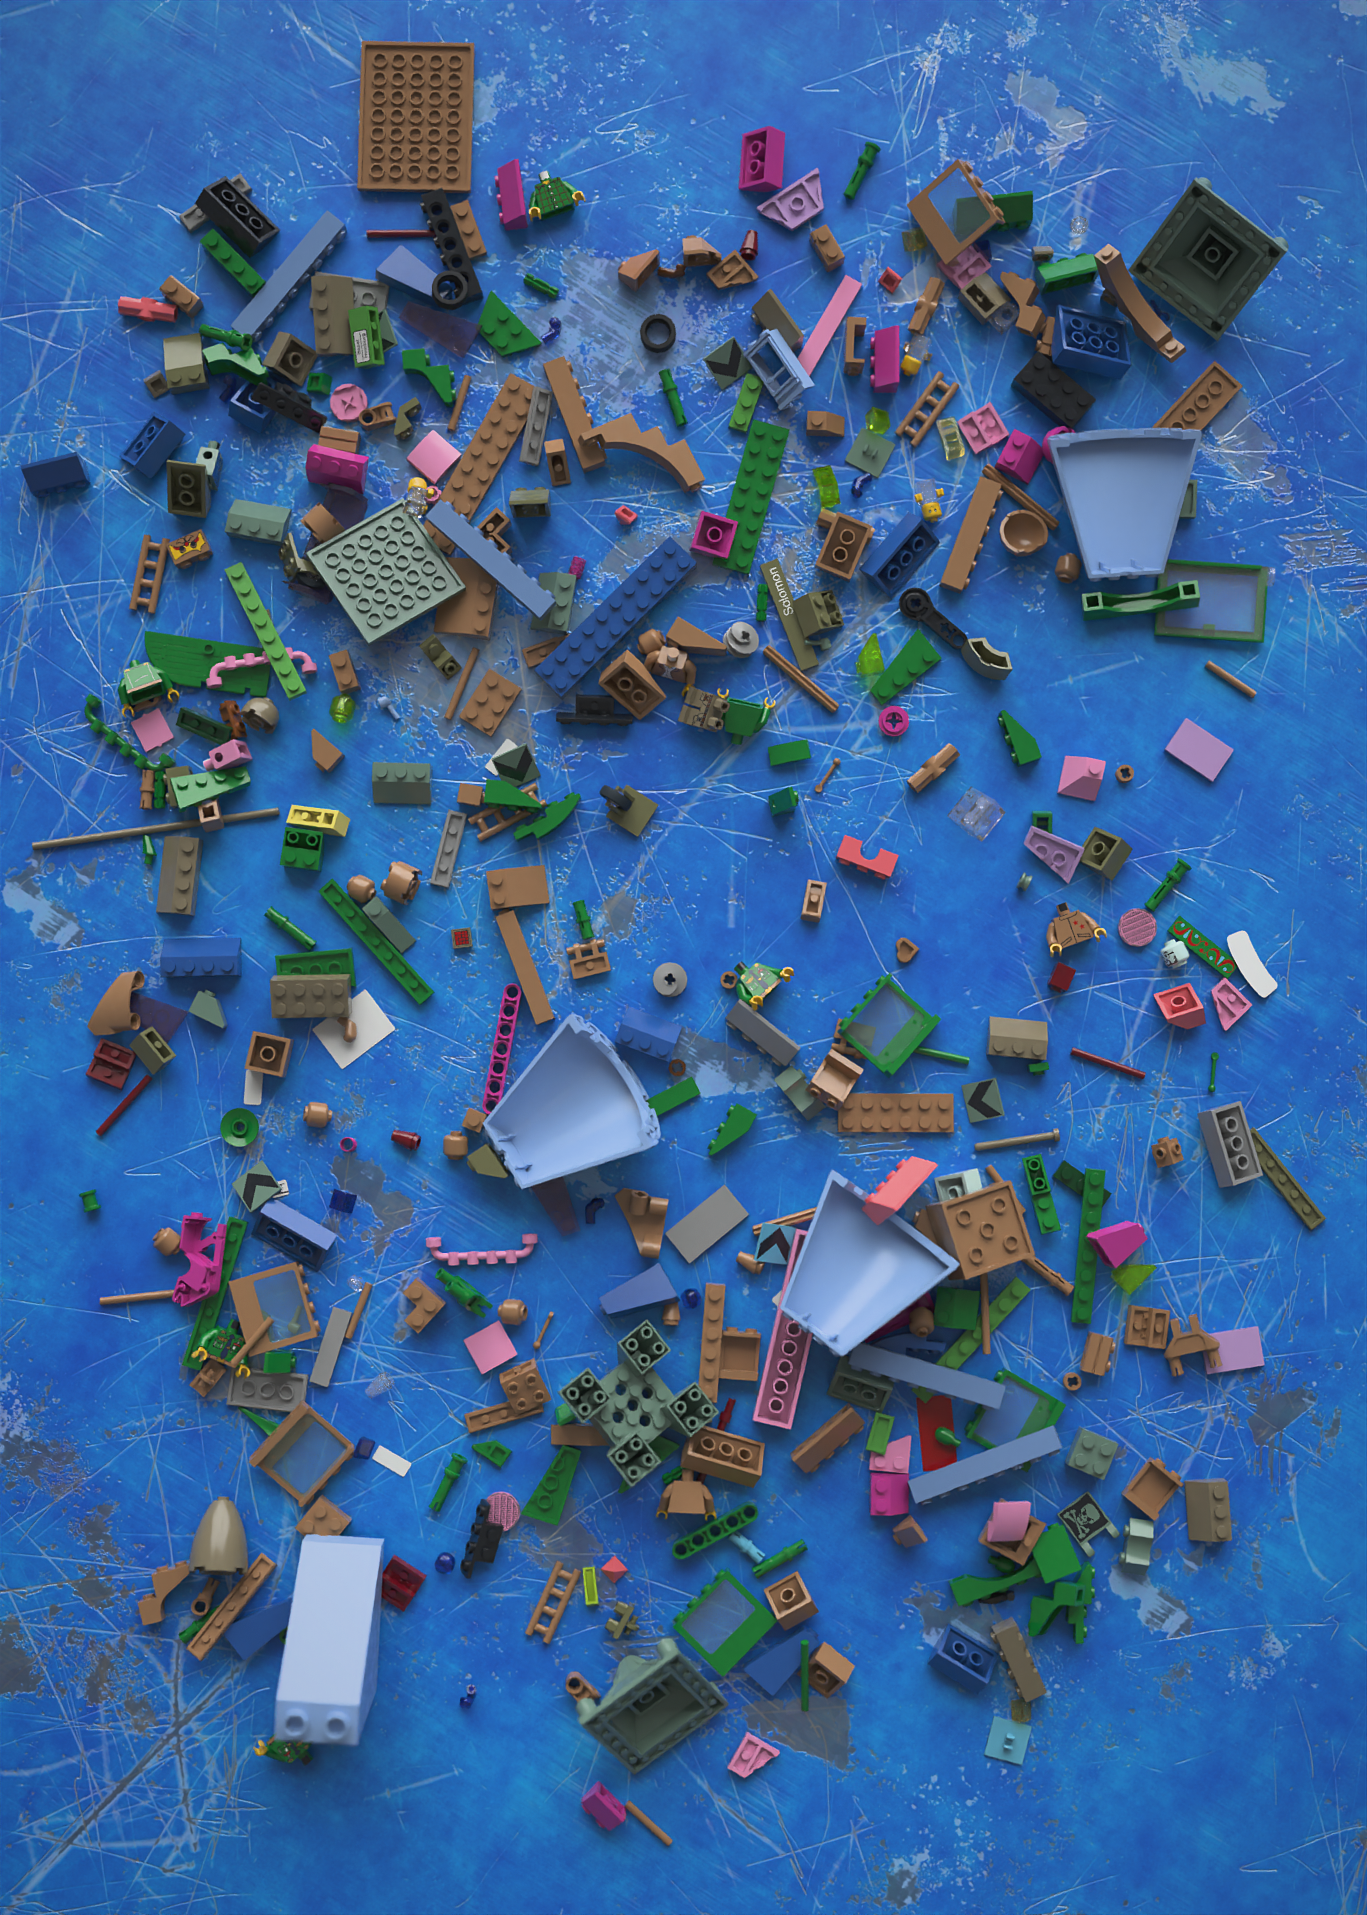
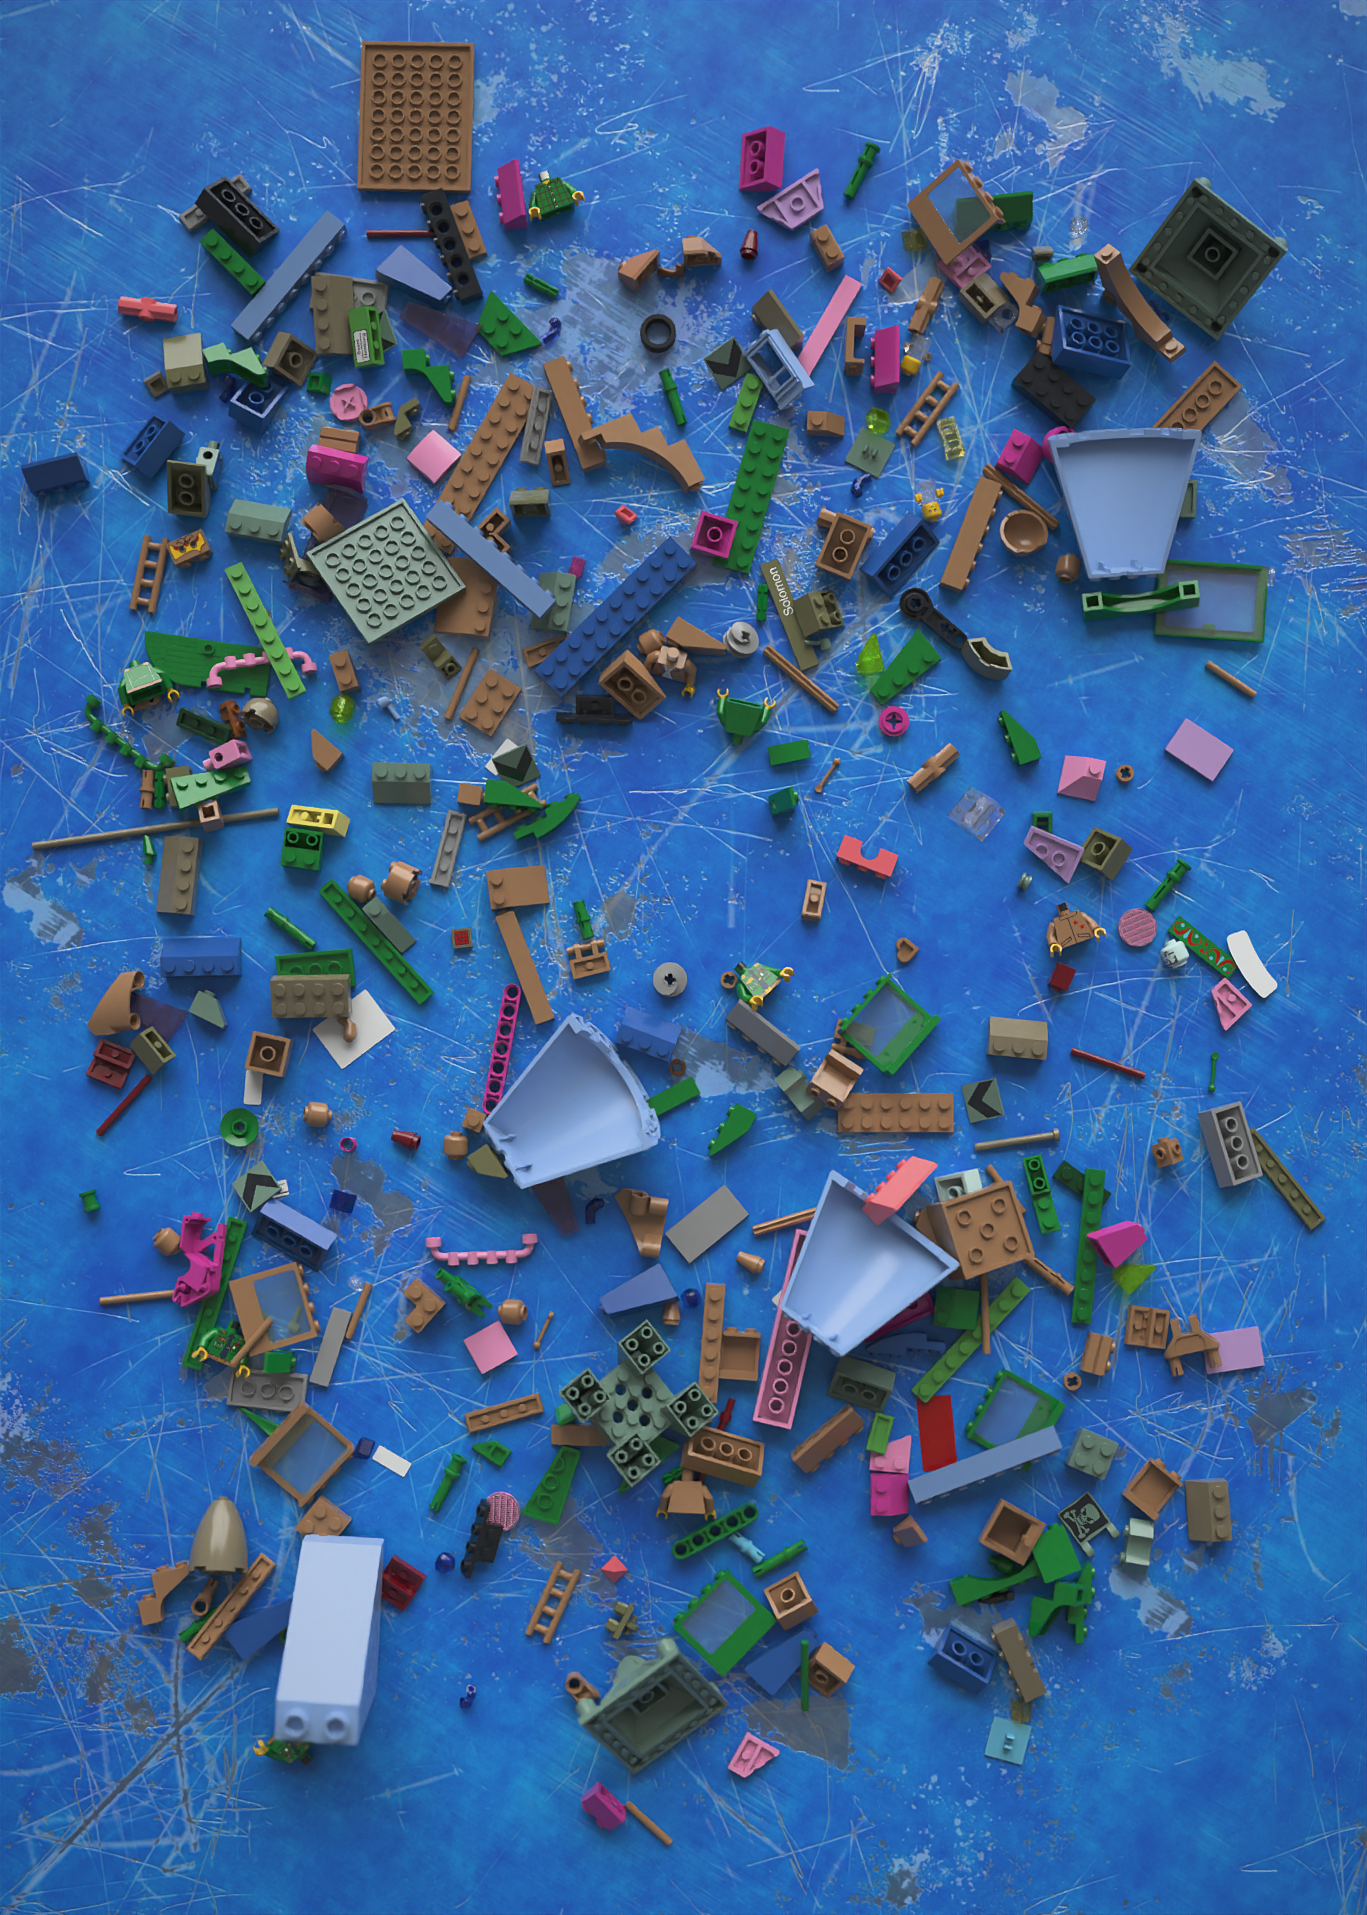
bright pink piece [131,708,174,752] -> none
medium nougat brick [159,275,204,319] -> none
medium nougat hips [189,1359,227,1397] -> none
green pin [199,324,252,351] -> none
black bracket [252,382,327,433] -> none
clear cone [365,1372,394,1399] -> none
clear piece [402,477,434,518] -> none
bright pink plate [424,486,442,504] -> none
black tyre [432,271,468,310] -> none
medium nougat bracket [499,1358,551,1415] -> none
lime piece [582,1566,599,1607] -> none
olive plate [599,785,659,837] -> none
dark tan hips [678,686,730,732] -> none
medium nougat wing [706,250,759,290] -> none
medium azure piece [754,1223,796,1265] -> none
clear neon green slope [812,465,840,508] -> none
medium blue brick [848,1342,1006,1411] -> none
medium nougat head [909,1307,935,1337] -> none
green bar [912,1046,970,1065] -> none
green cylinder [935,1427,961,1448] -> none
bright pink slope [957,402,1010,454] -> none
bright pink slope [987,1501,1031,1542] -> none
green plate [1027,1062,1049,1076] -> none
coral slope [1153,983,1206,1030] -> none

